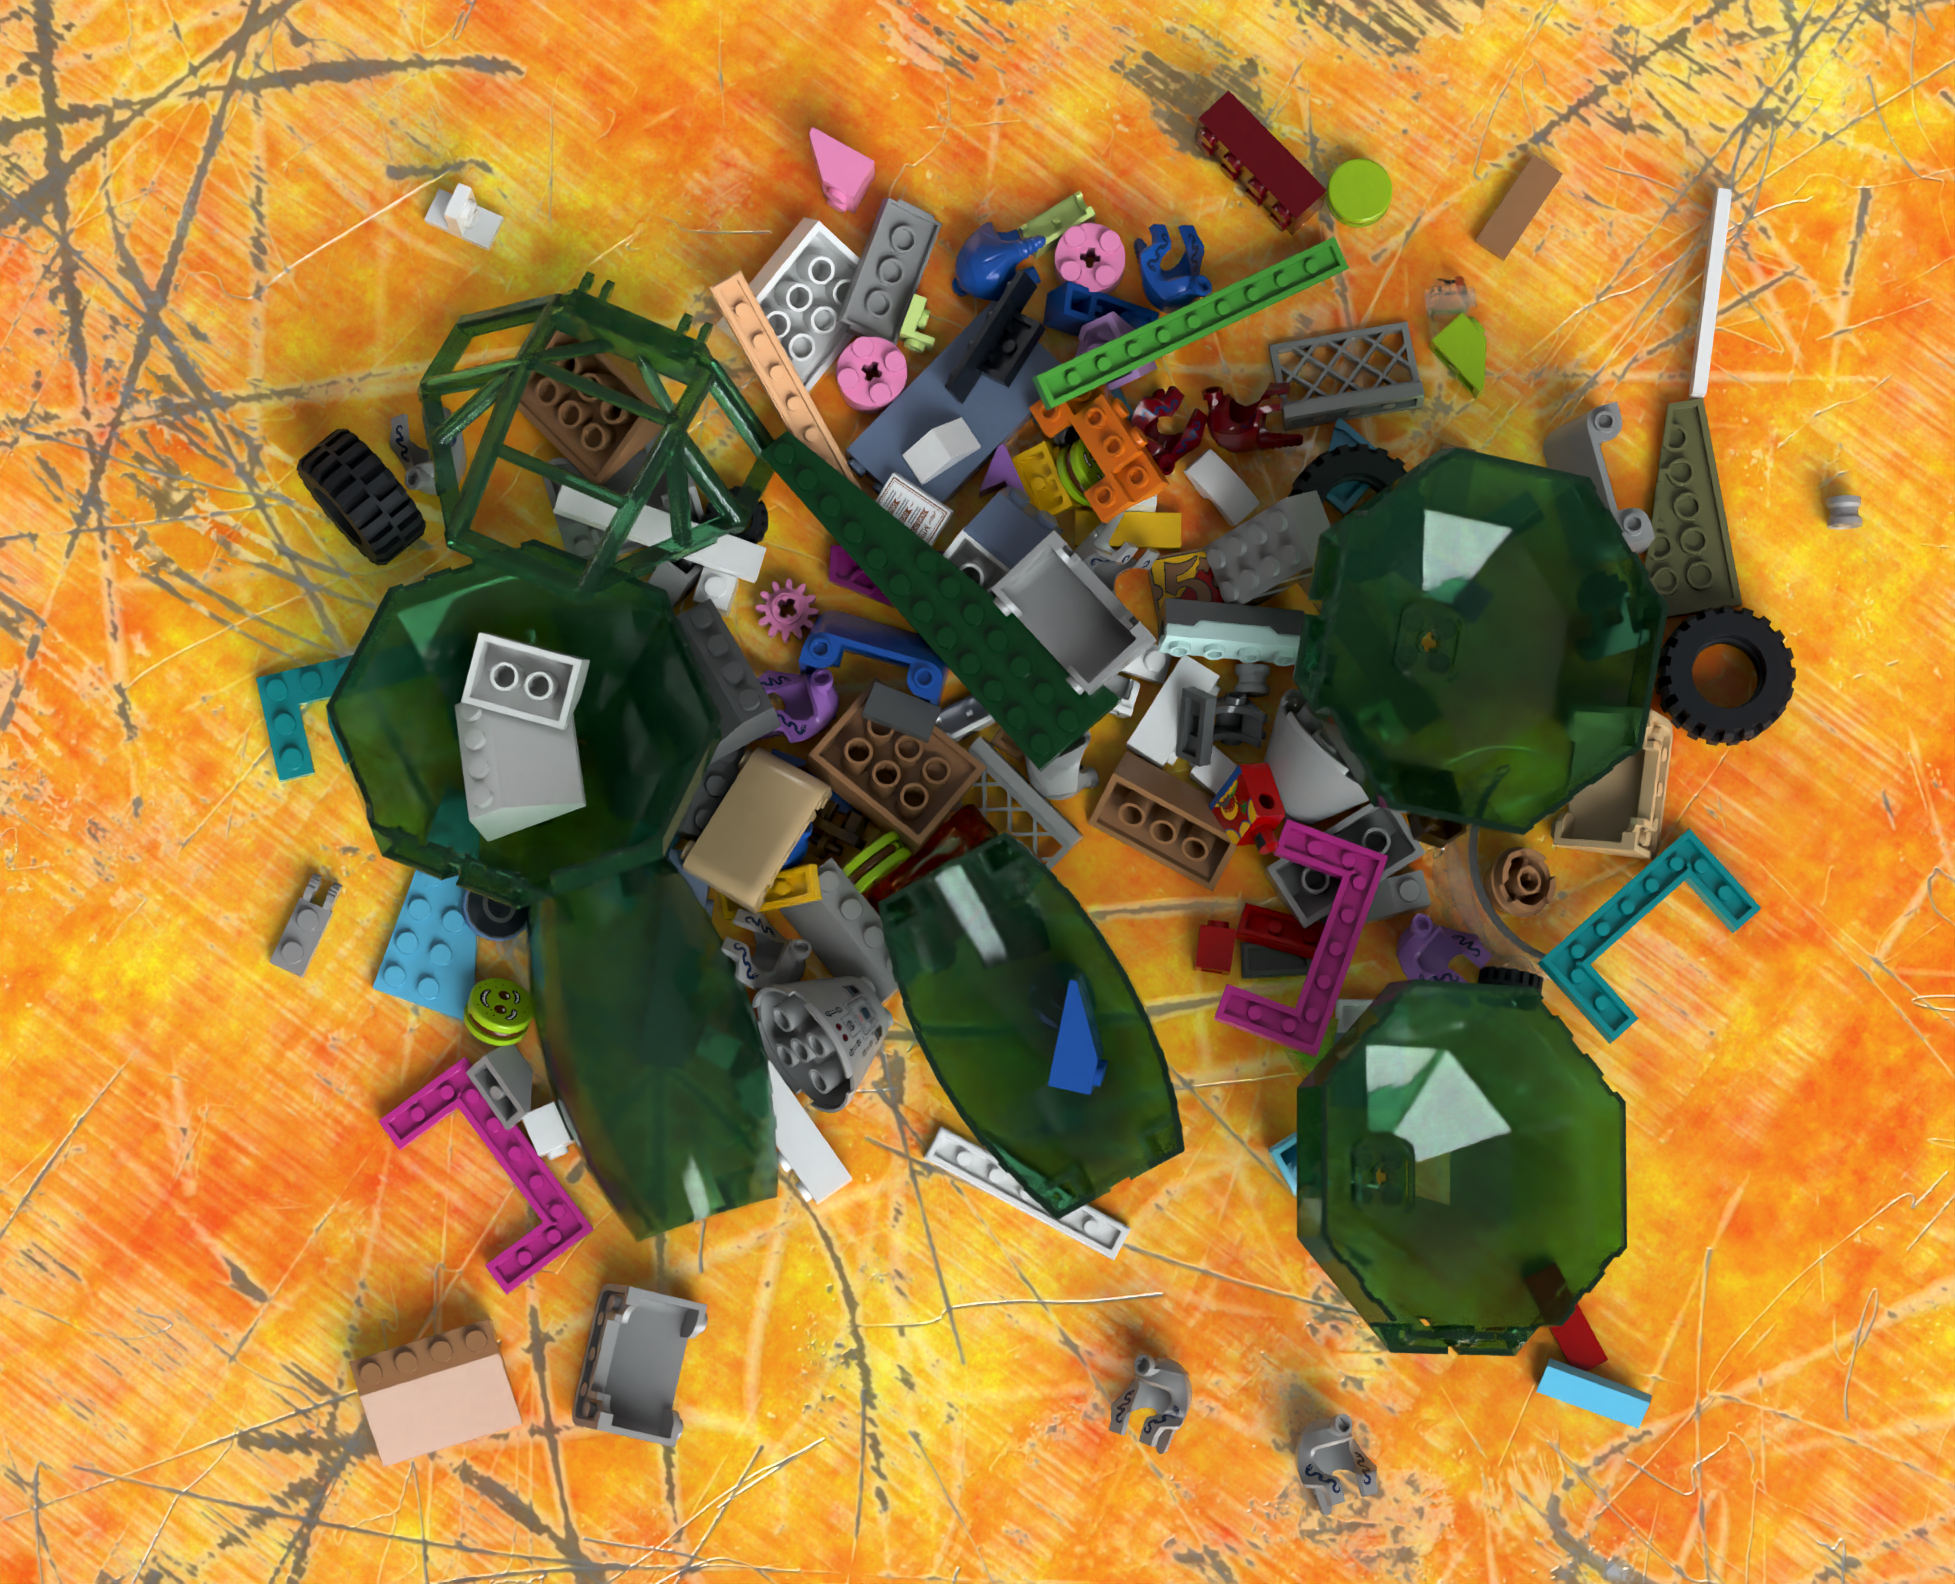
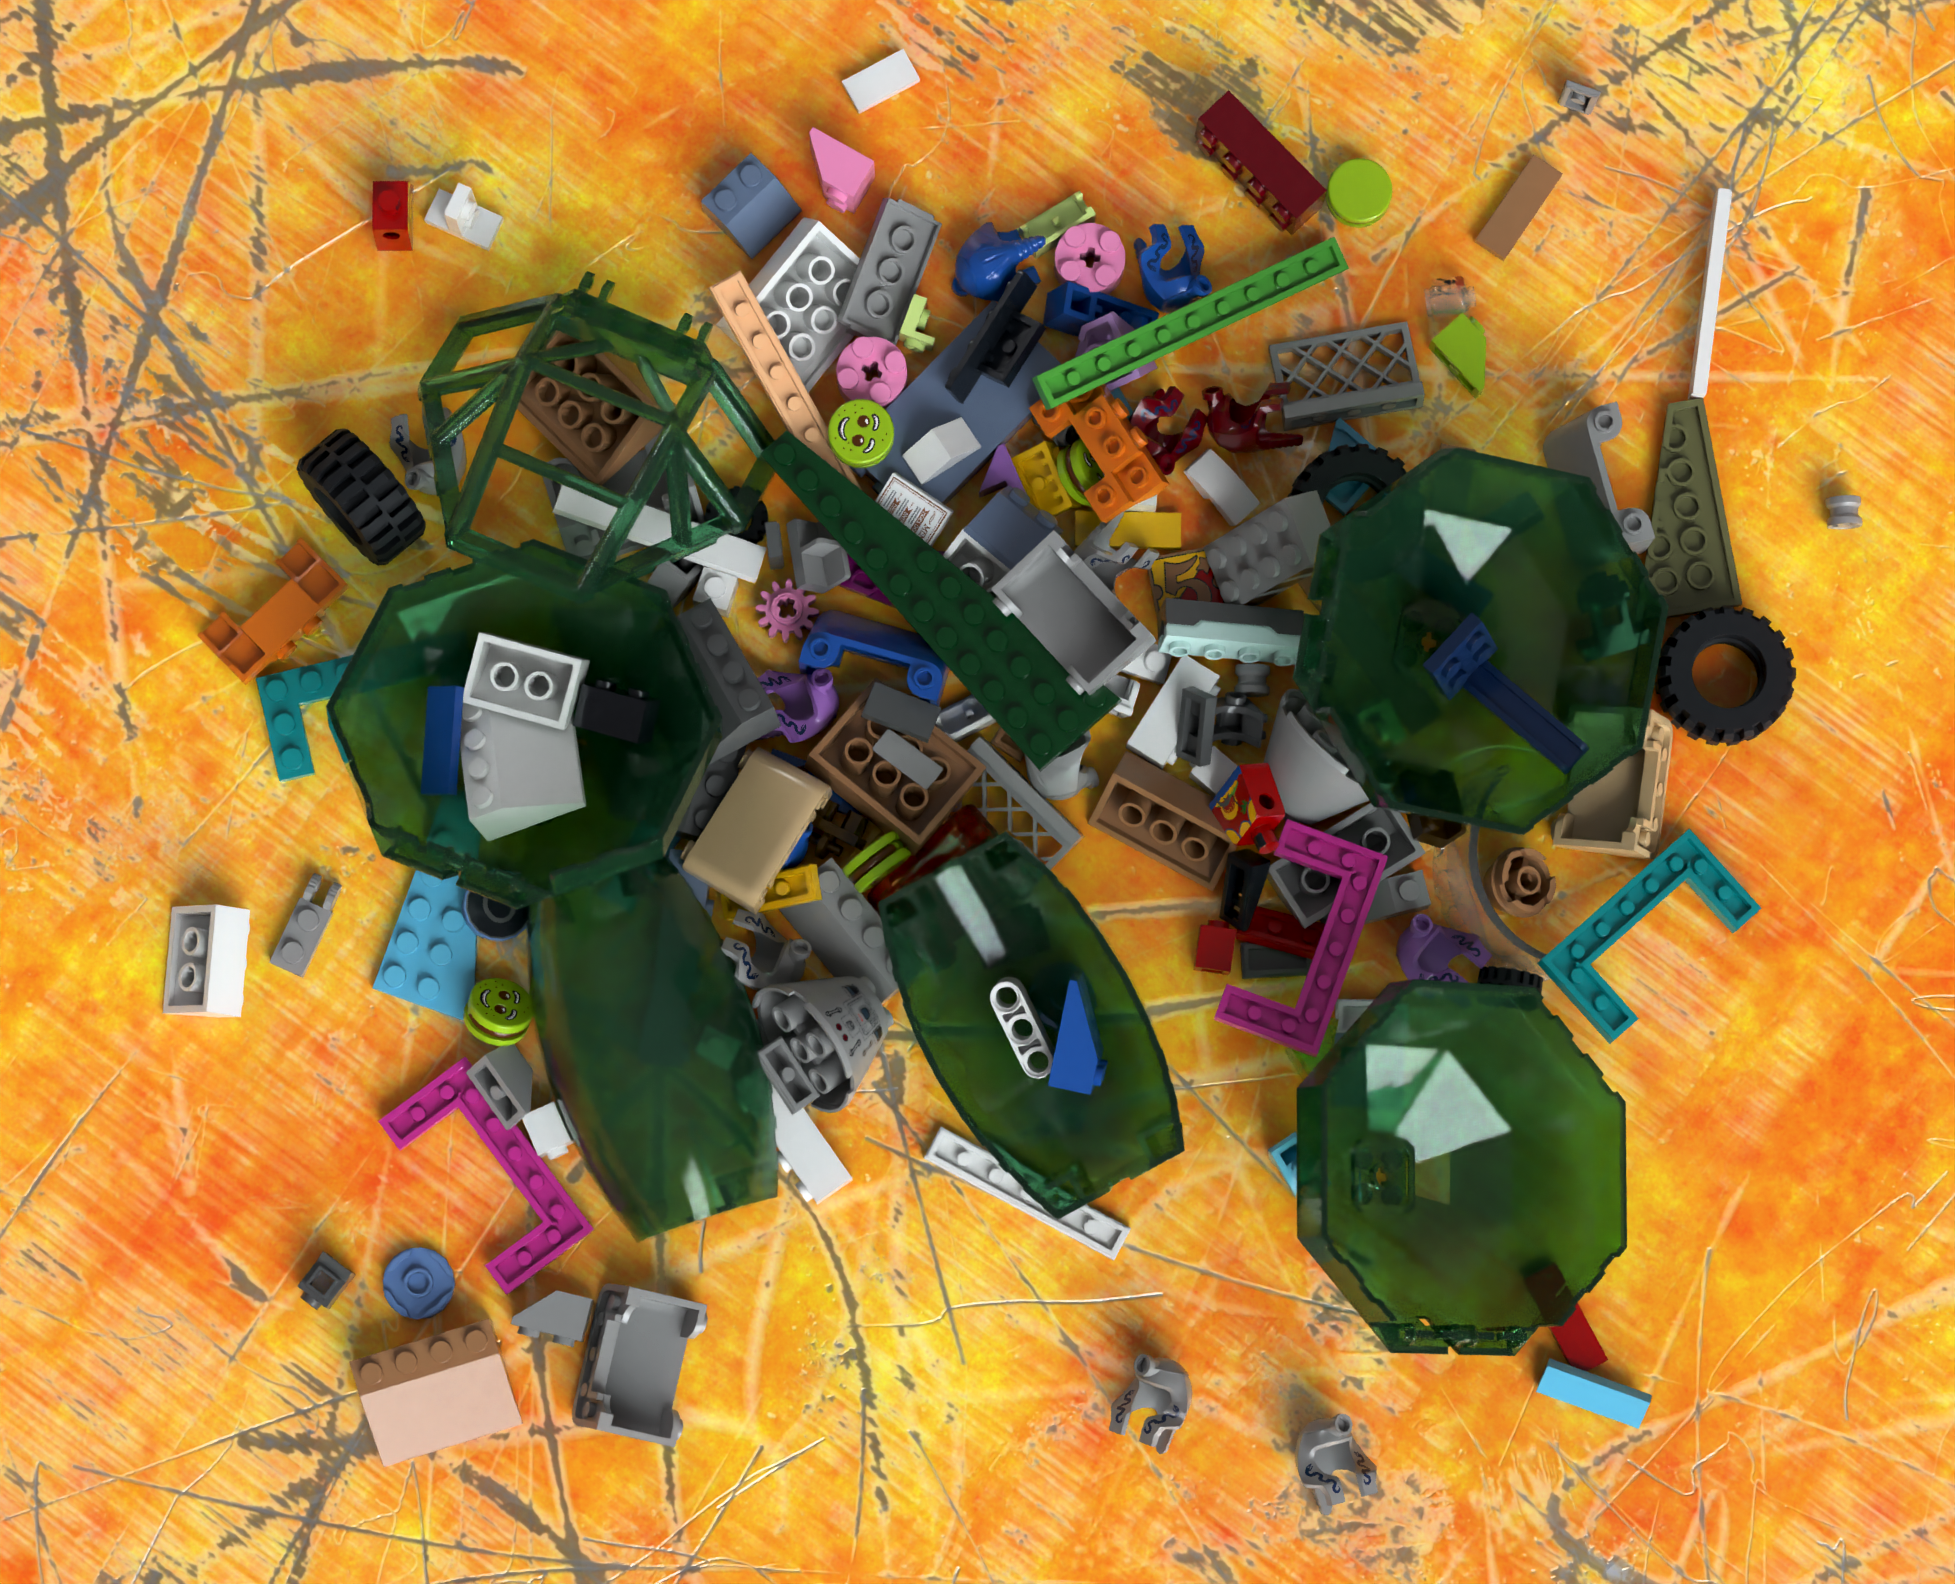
none -> white slope [163,904,250,1018]
none -> orange bracket [197,538,349,685]
none -> dark grey window [298,1251,356,1310]
none -> red torso [372,181,414,251]
none -> medium blue tile [383,1247,455,1320]
none -> blue tile [421,686,464,795]
none -> light grey slope [511,1290,594,1347]
none -> black brick [573,678,661,744]
none -> sand blue slope [701,153,802,259]
none -> light grey slope [753,1036,820,1115]
none -> dark grey tile [765,521,784,570]
none -> light grey panel [786,518,851,594]
none -> lime head [828,399,894,468]
none -> white tile [842,49,920,114]
none -> light grey sticker [873,729,943,790]
none -> white beam [990,977,1055,1079]
none -> black slope [1219,849,1270,932]
none -> dark blue bracket [1423,612,1589,775]
none -> light grey slope [1558,79,1601,115]

